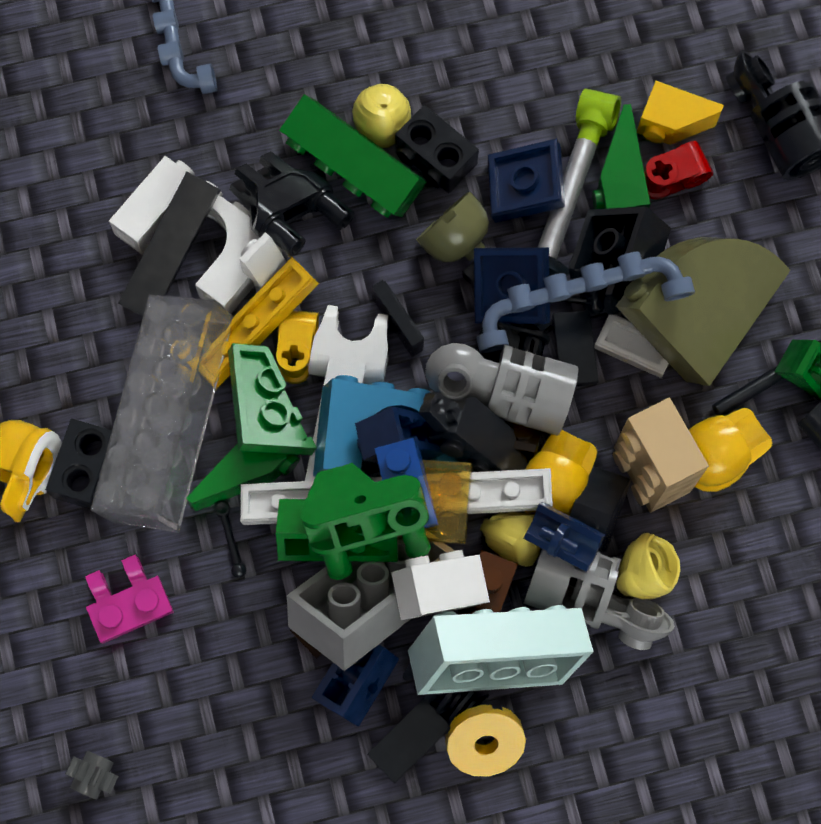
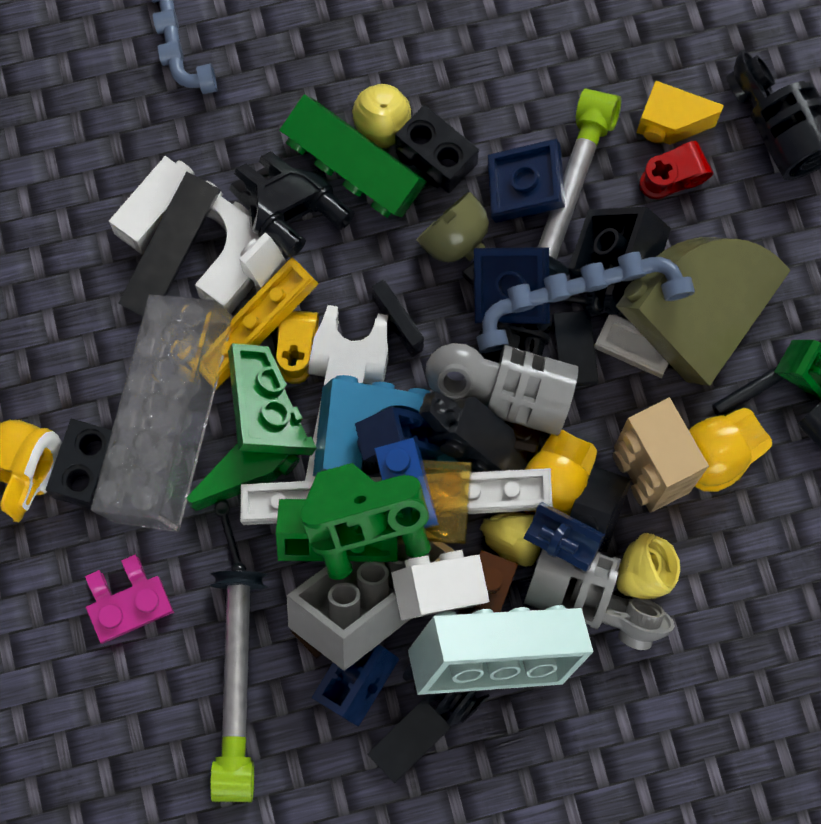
dark grey gear [65,751,118,800] -> none
yellow tile [445,705,526,776] -> none
green slope [592,104,650,209] -> none
none -> piece [210,570,268,802]

